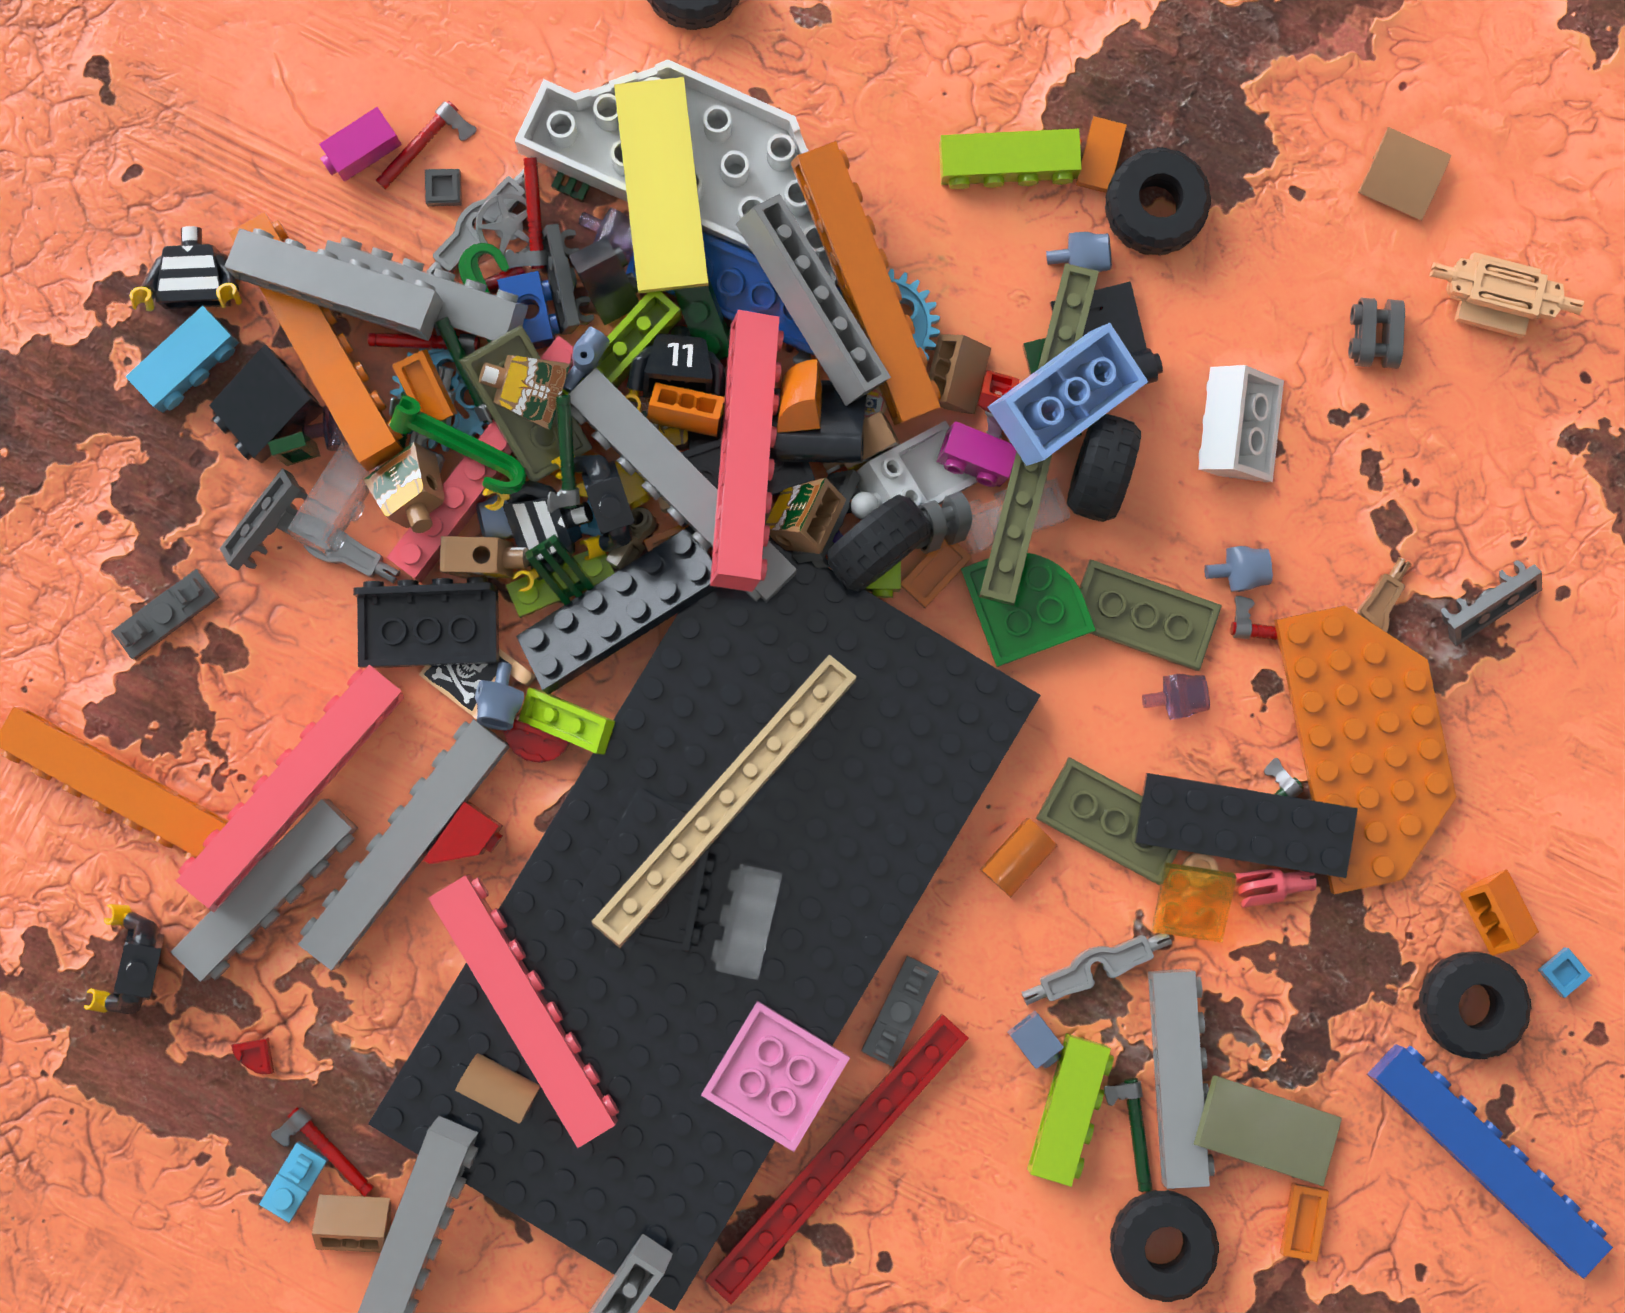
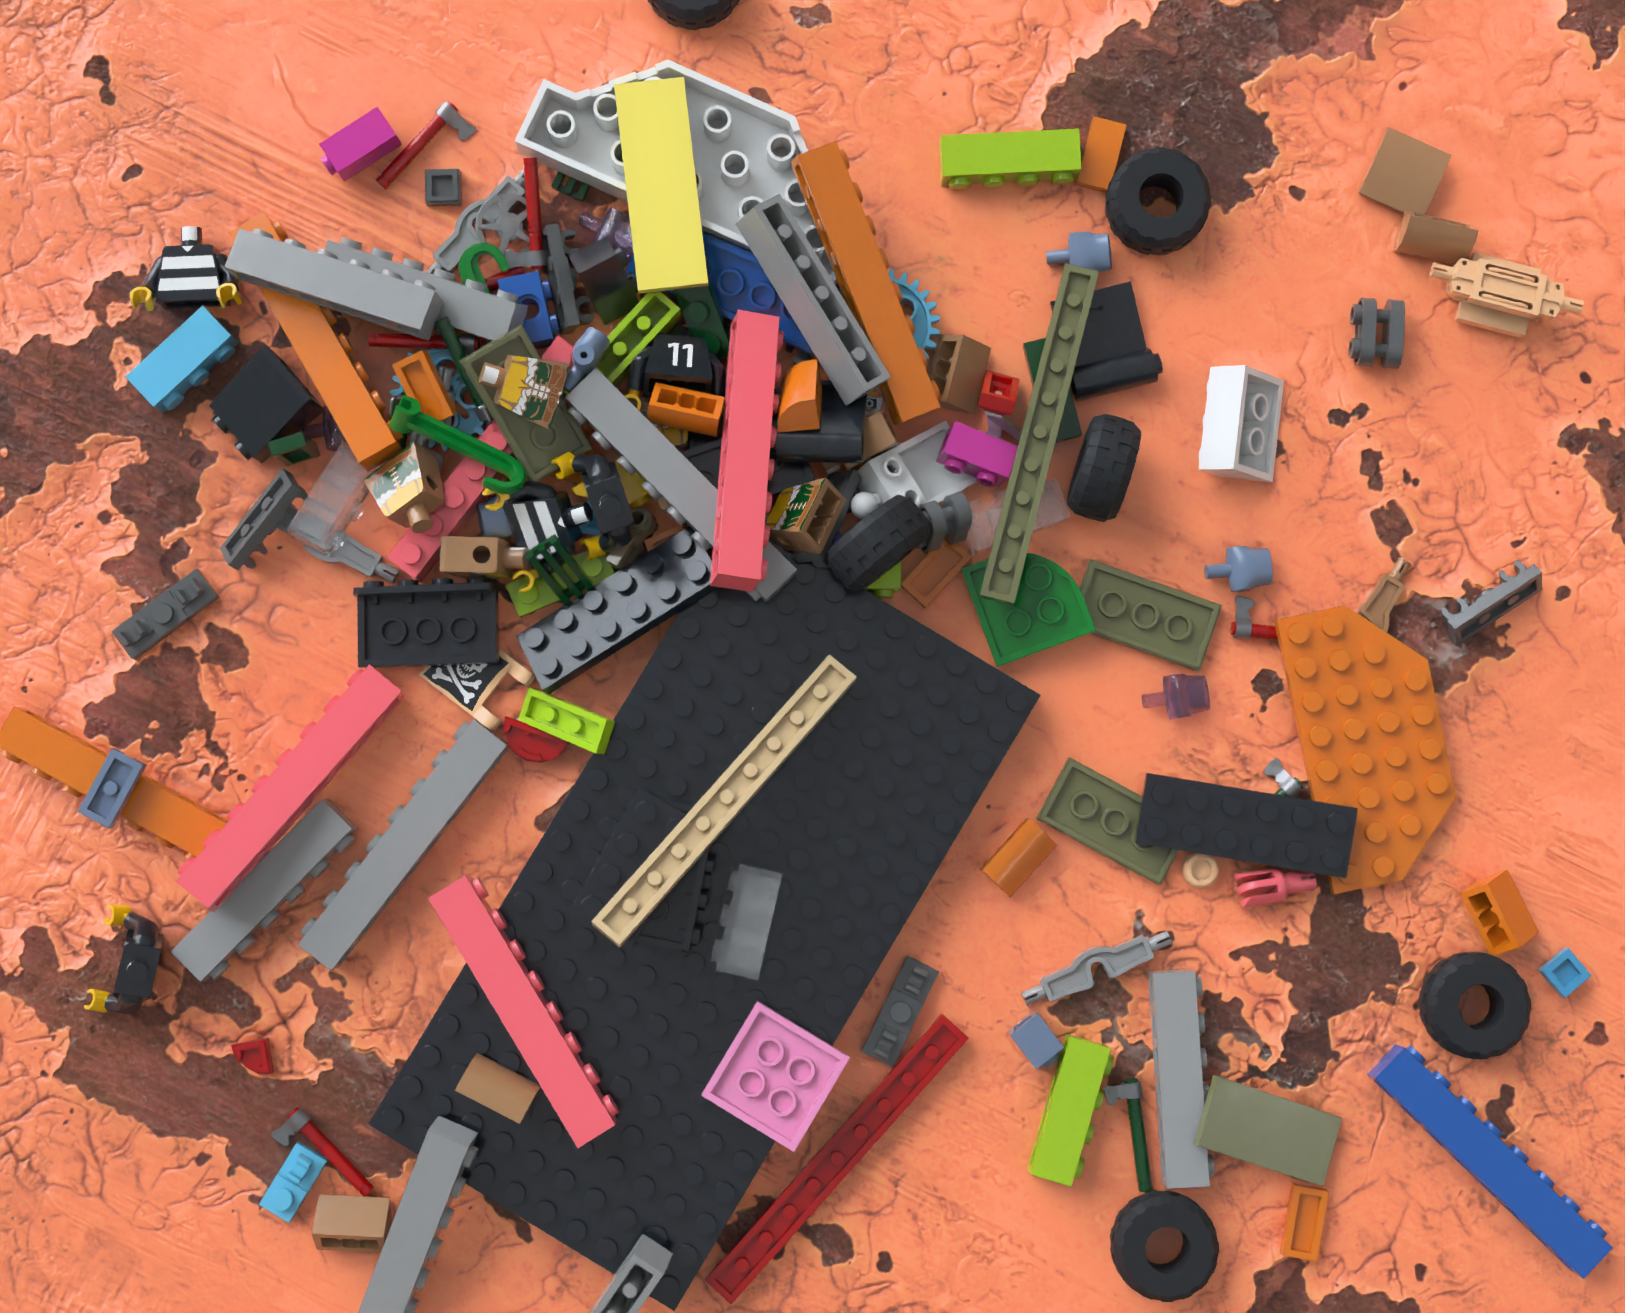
red slope [423,802,503,864] -> none
sand blue piece [475,662,524,730] -> none
dark green piece [547,395,580,513] -> none
light blue brick [988,323,1148,466] -> none
clear yellow plate [1152,862,1237,943] -> none
none -> sand blue plate [77,748,147,828]
none -> medium nougat brick [1393,210,1479,264]

